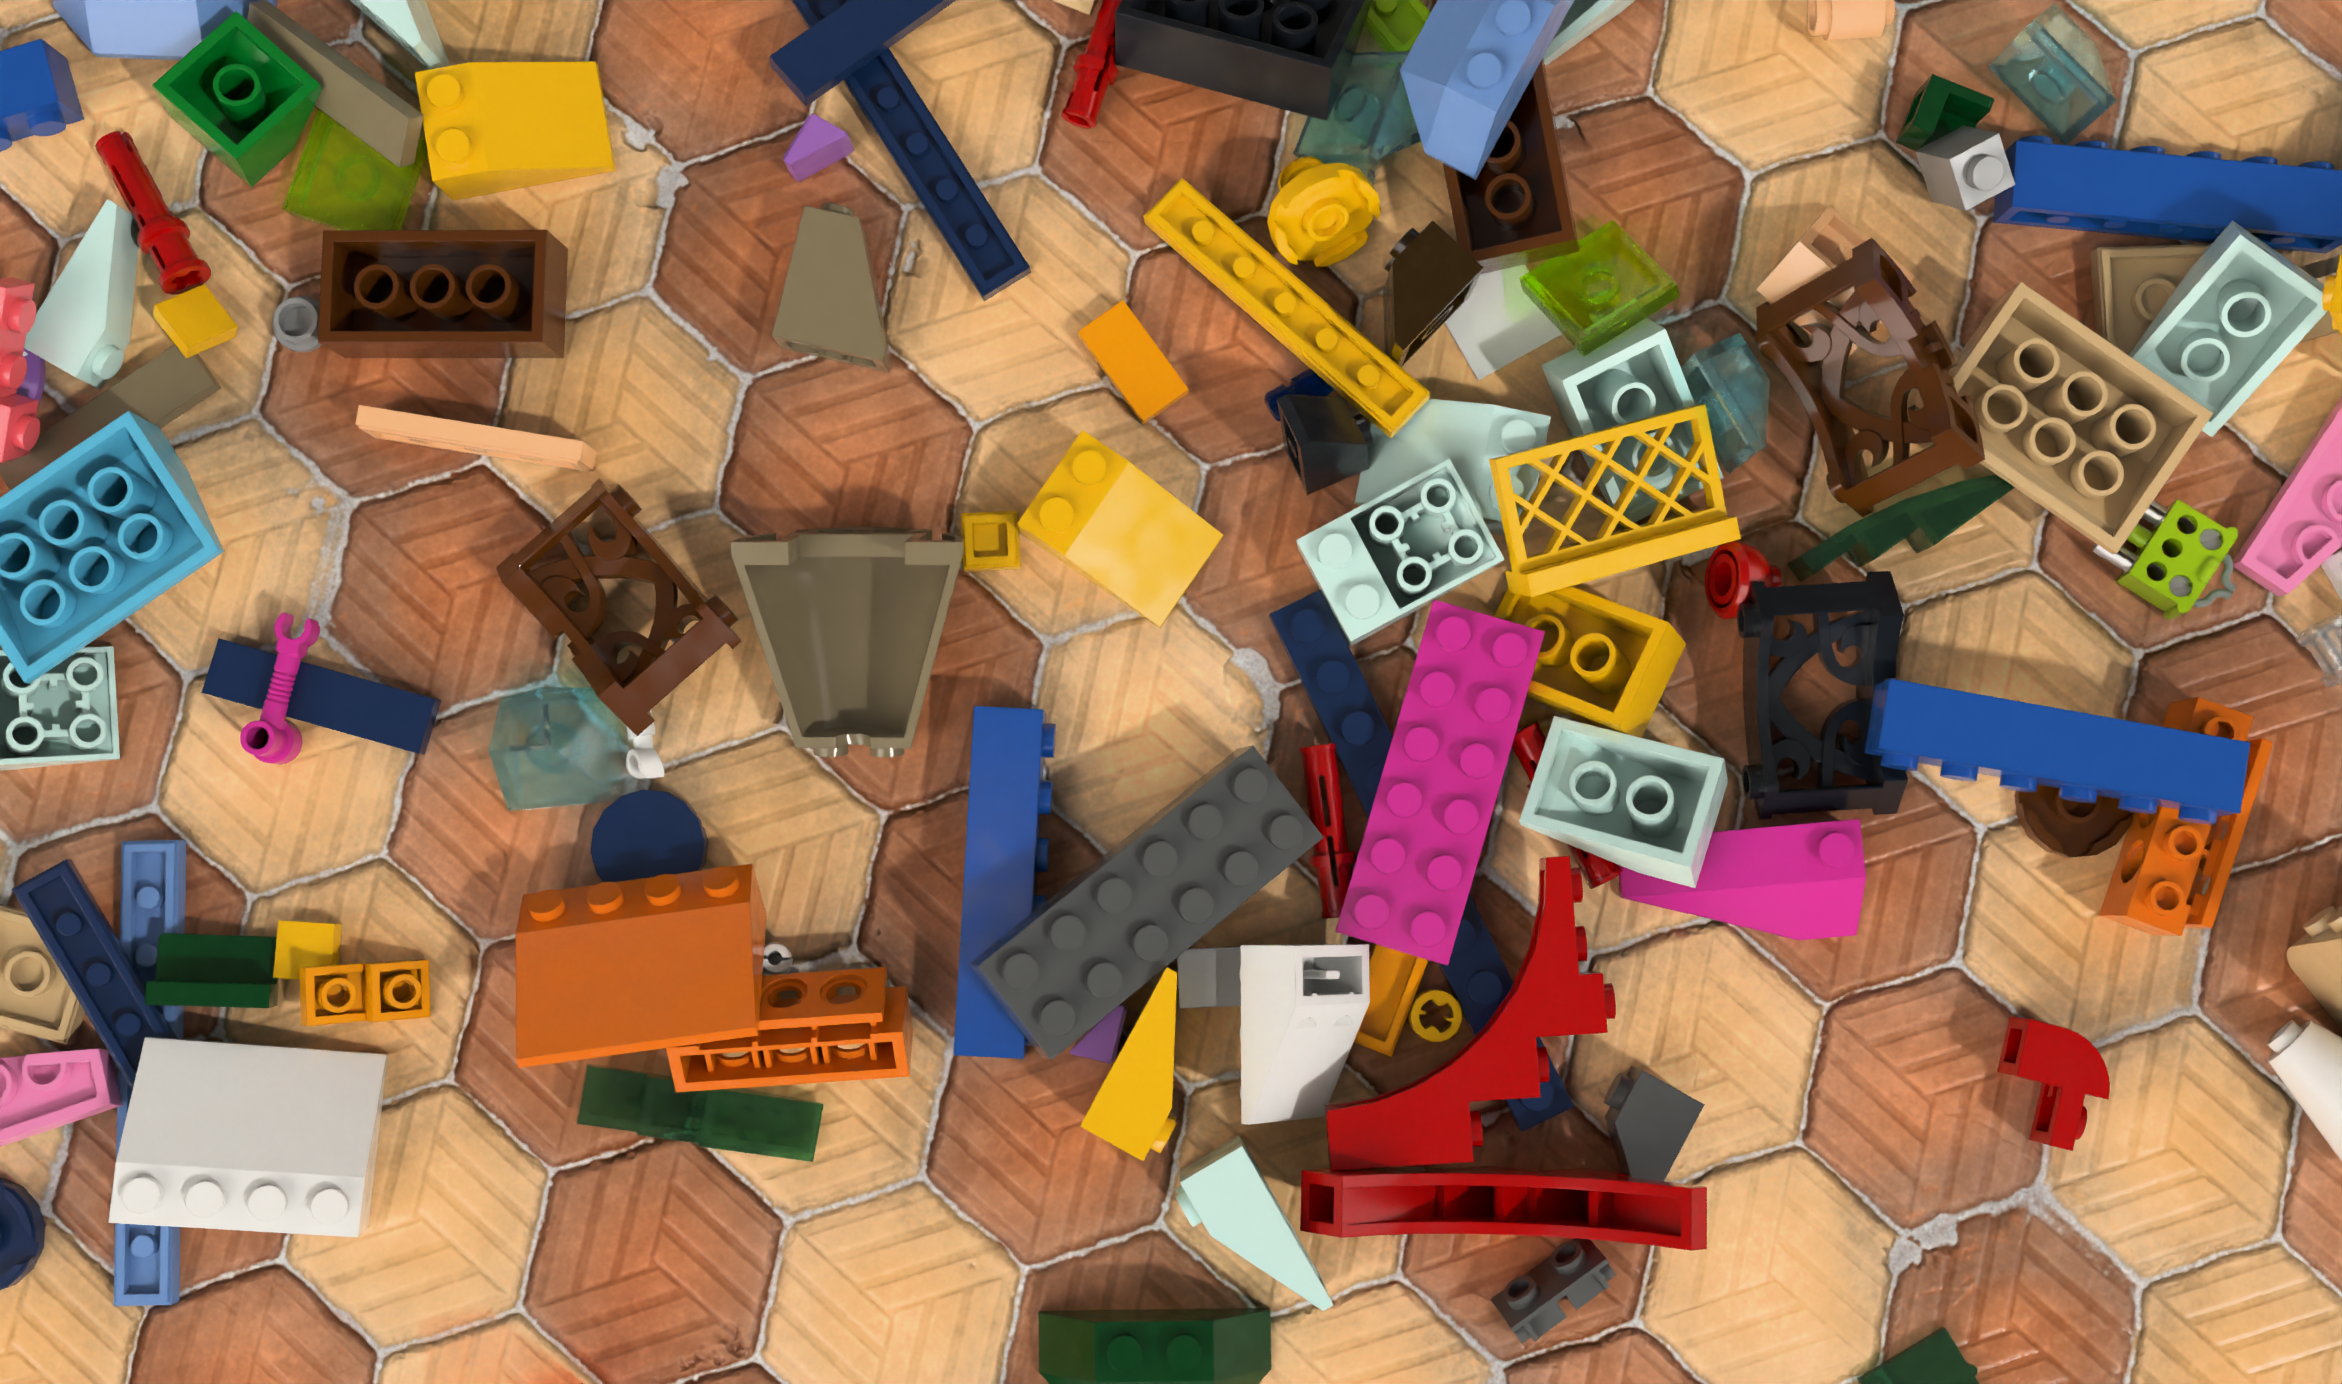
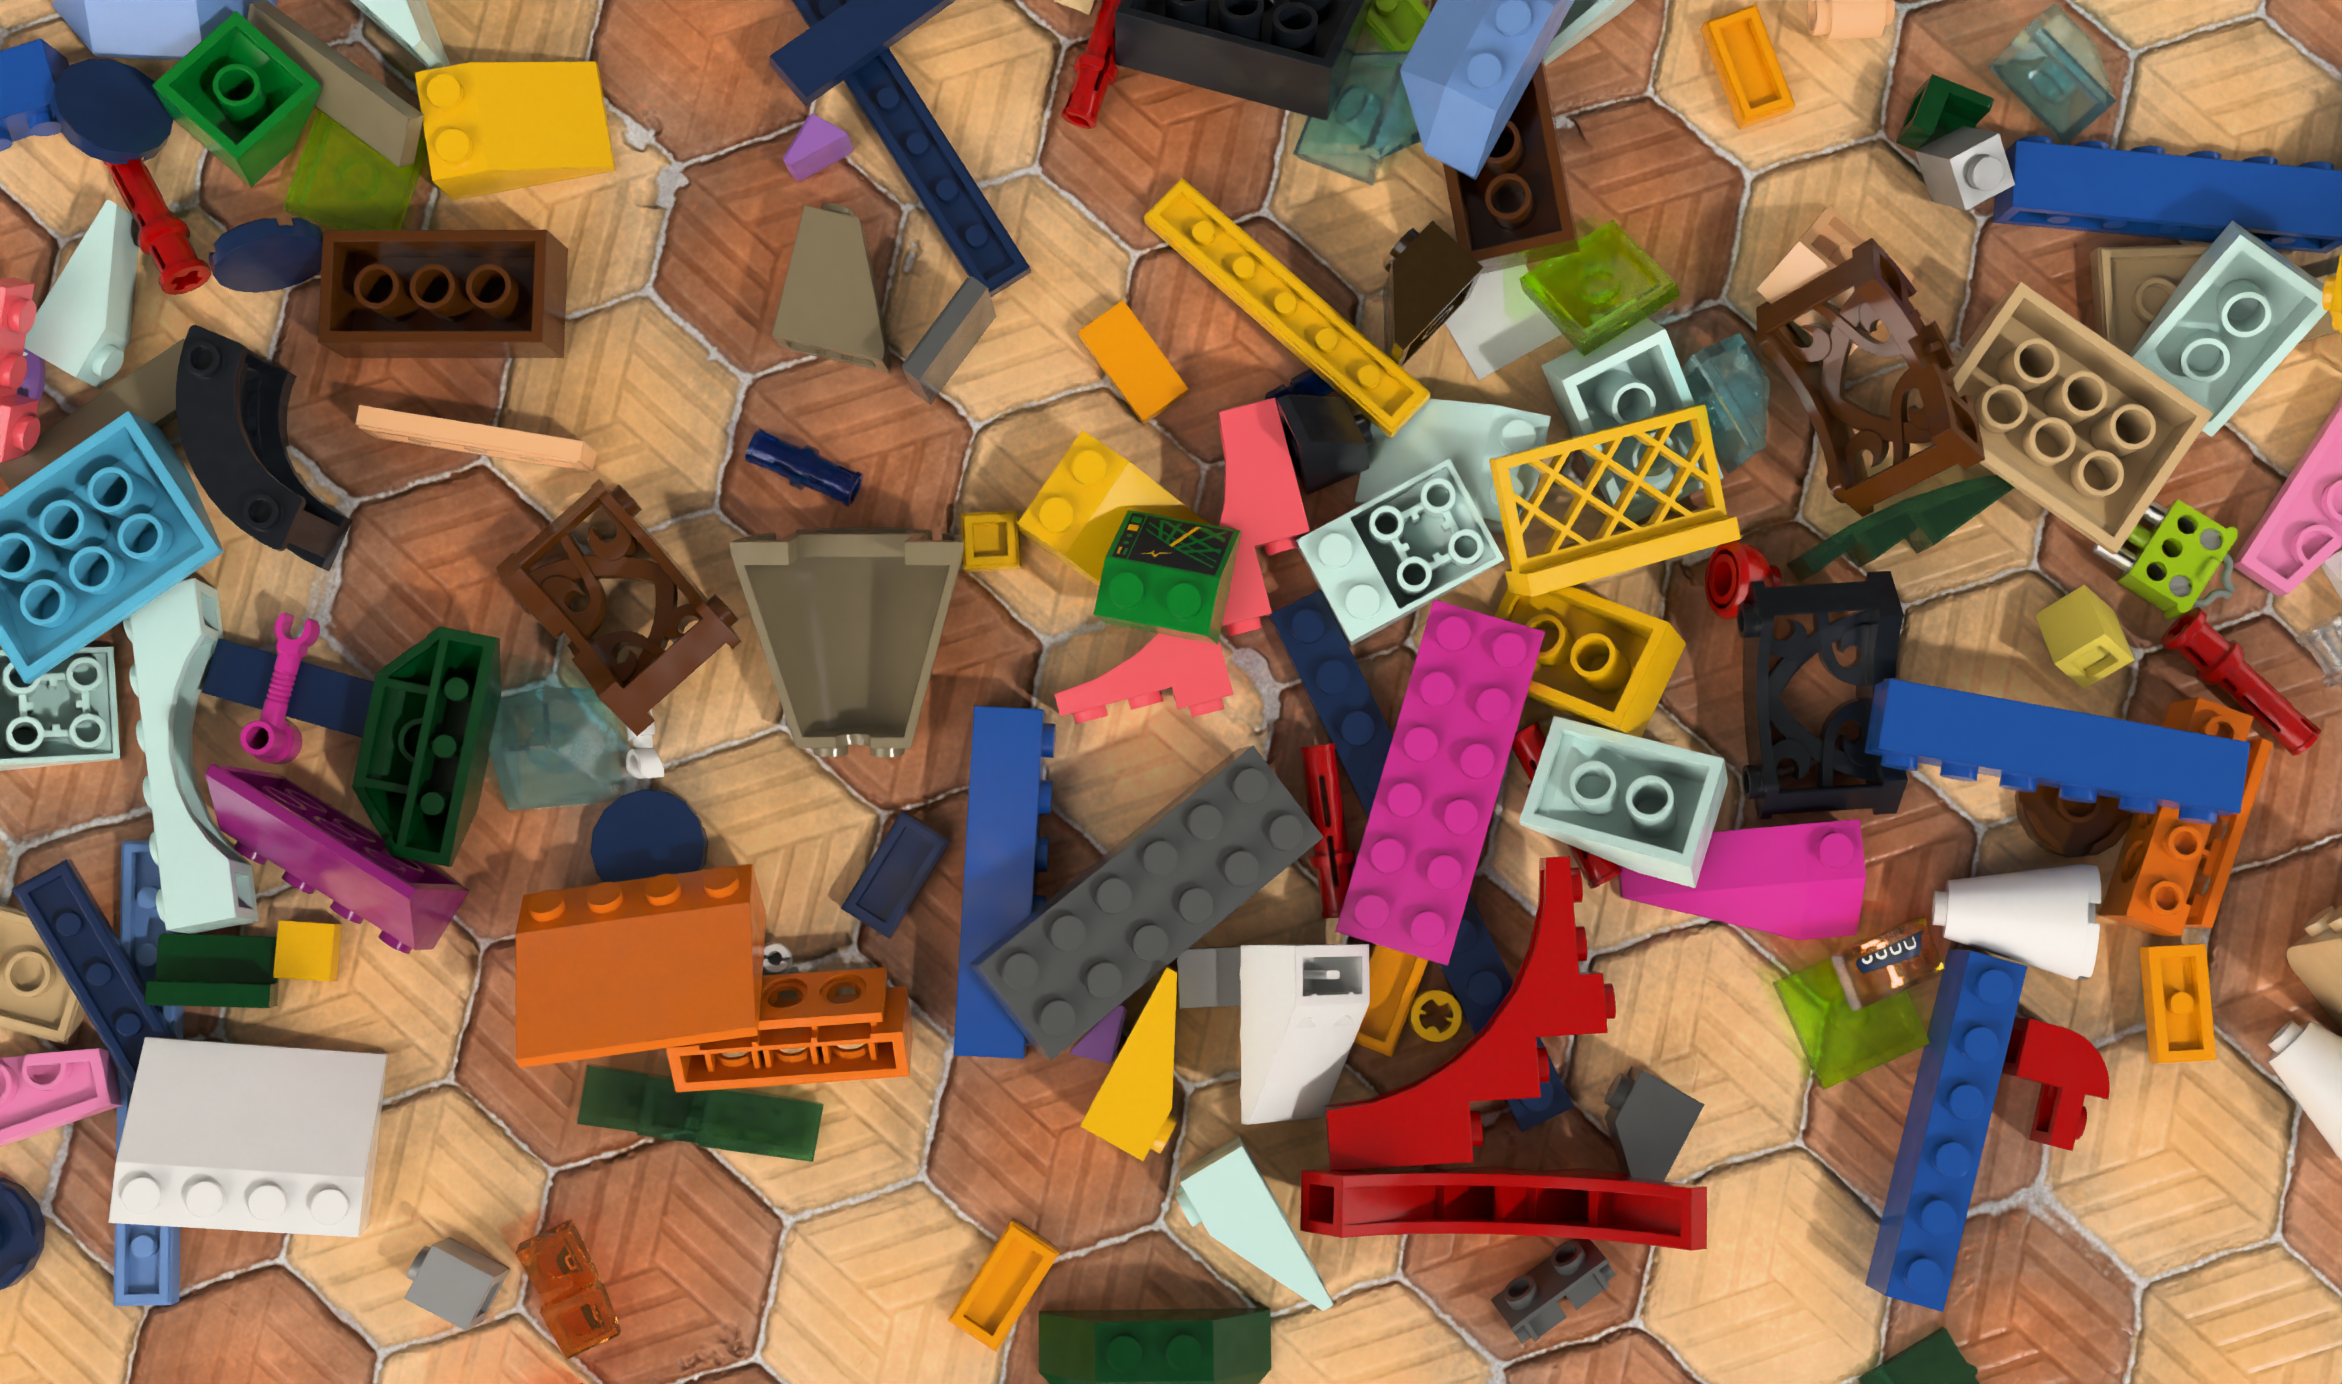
yellow tile [153,284,238,359] -> none
light grey plate [273,296,322,353] -> none
light orange slope [299,959,431,1026] -> none
yellow tile [1267,156,1381,267] -> none
none -> dark blue tile [50,59,173,164]
none -> light aqua arch [123,578,259,934]
none -> black fence [176,325,352,571]
none -> magenta slope [205,764,470,954]
none -> dark blue tile [208,218,323,293]
none -> dark green wedge [352,626,501,867]
none -> light grey brick [404,1237,510,1331]
none -> clear orange slope [516,1219,621,1360]
none -> clear blue pin [745,428,863,507]
none -> dark blue tile [841,811,952,939]
none -> dark grey tile [902,276,996,405]
none -> light orange tile [948,1218,1060,1352]
none -> coral arch [1054,398,1310,724]
none -> green slope [1093,510,1241,645]
none -> light orange tile [1700,4,1796,130]
none -> clear neon green tile [1772,937,1930,1089]
none -> clear orange slope [1830,916,1945,1011]
none -> blue brick [1865,949,2027,1312]
none -> white cone [1932,864,2101,980]
none -> light yellow panel [2036,585,2135,689]
none -> light orange plate [2139,943,2217,1063]
none -> red pin [2160,607,2321,756]

